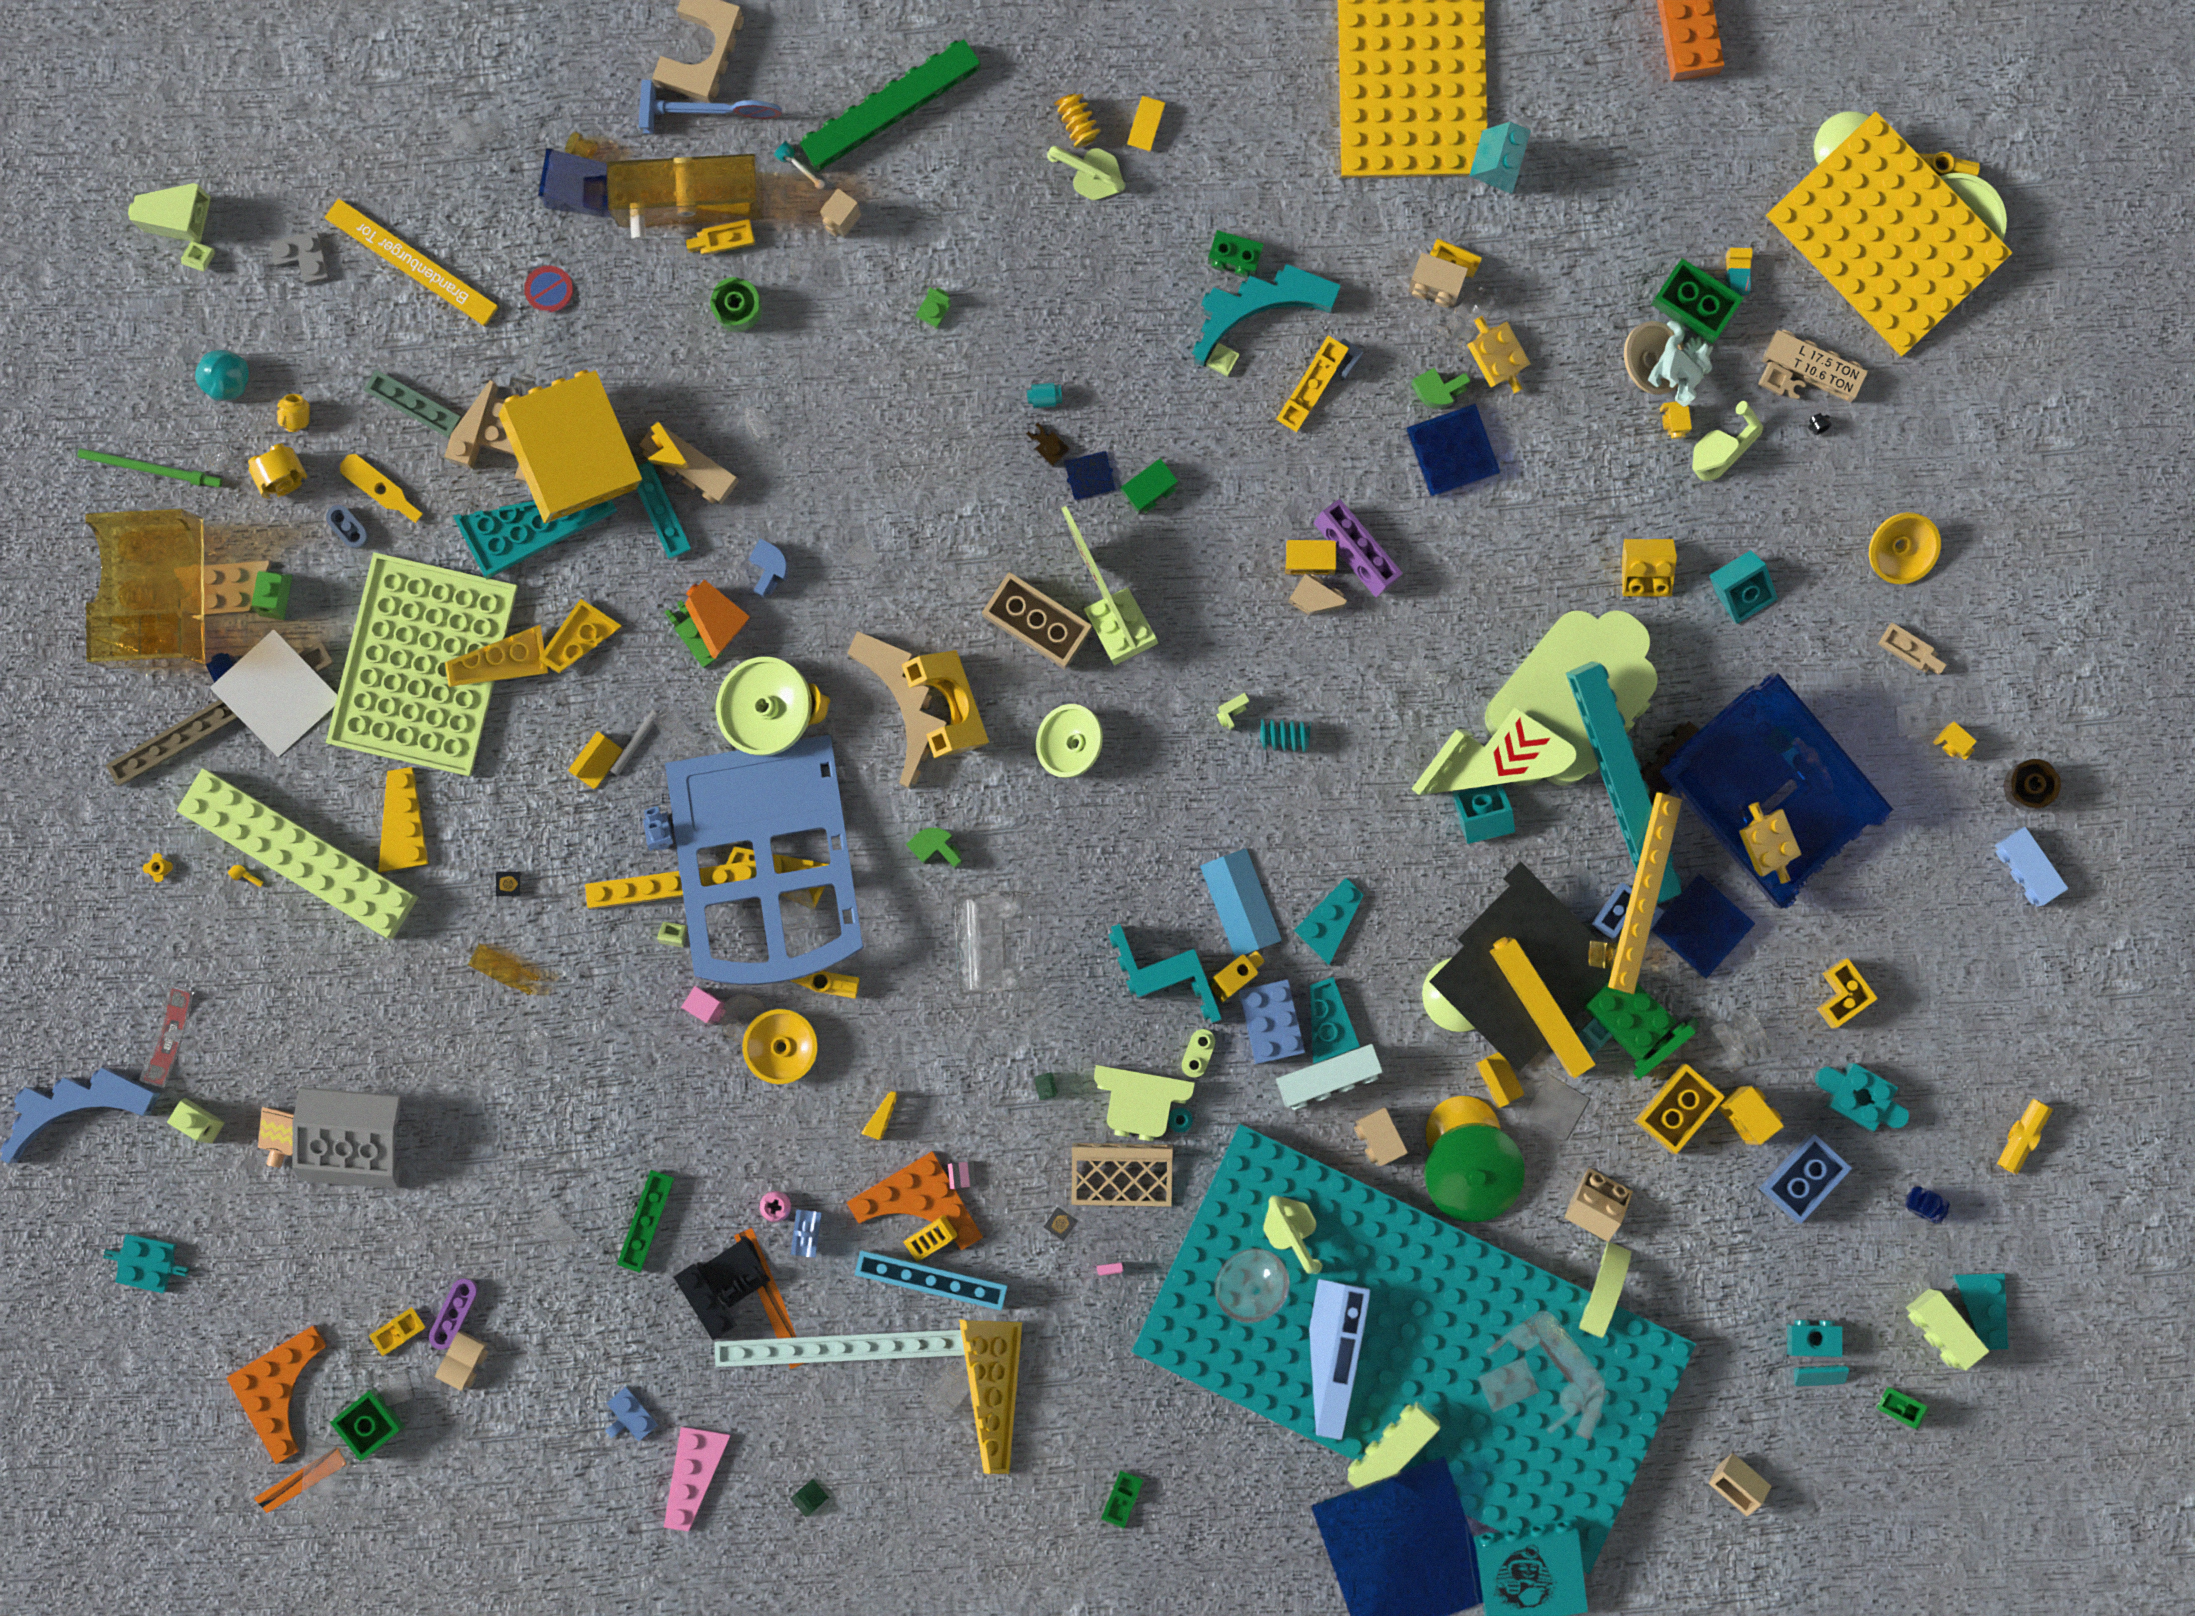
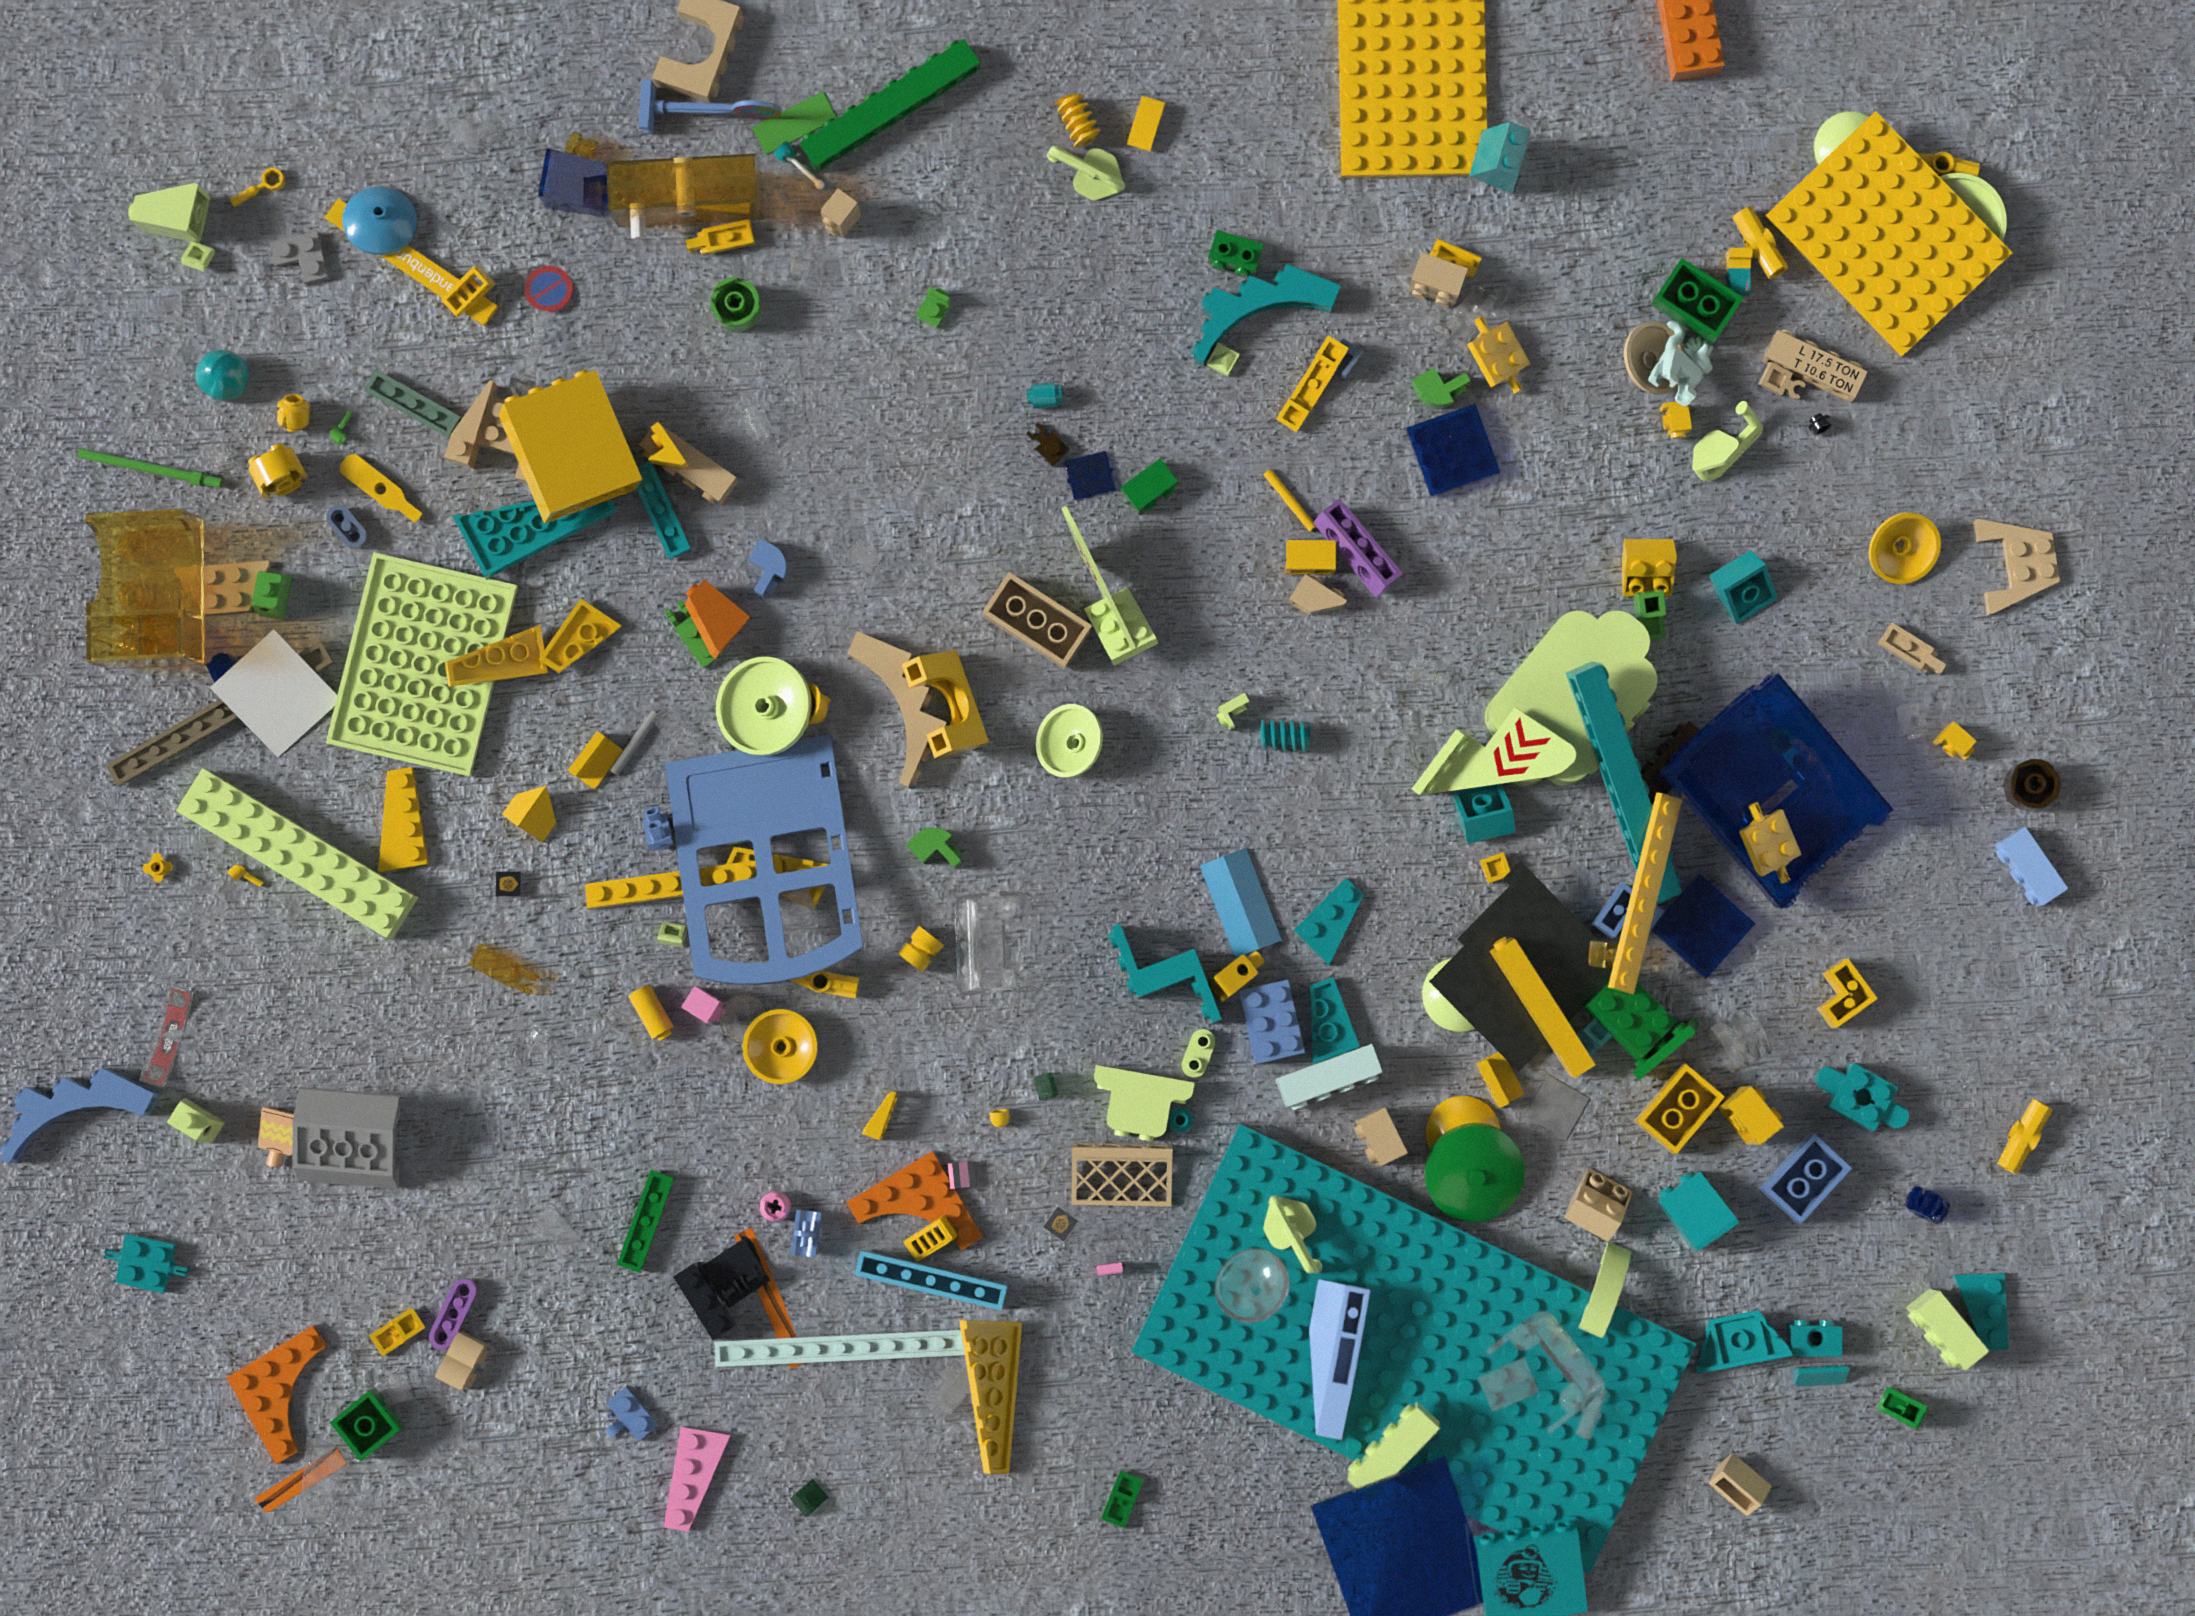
none -> yellow piece [230,168,285,207]
none -> bright green hand [330,411,353,446]
none -> dark azure dish [342,187,417,255]
none -> yellow slope [441,266,496,318]
none -> yellow slope [502,786,557,842]
none -> yellow brick [628,984,674,1042]
none -> bright green sticker [752,91,837,155]
none -> yellow wheel [898,926,944,973]
none -> yellow hinge [989,1109,1010,1128]
none -> yellow bar [1264,469,1316,532]
none -> yellow plate [1480,852,1510,884]
none -> bright green brick [1634,589,1666,640]
none -> teal slope [1656,1170,1740,1251]
none -> teal wing [1696,1310,1793,1374]
none -> yellow piece [1732,206,1788,279]
none -> tan wing [1973,519,2060,615]

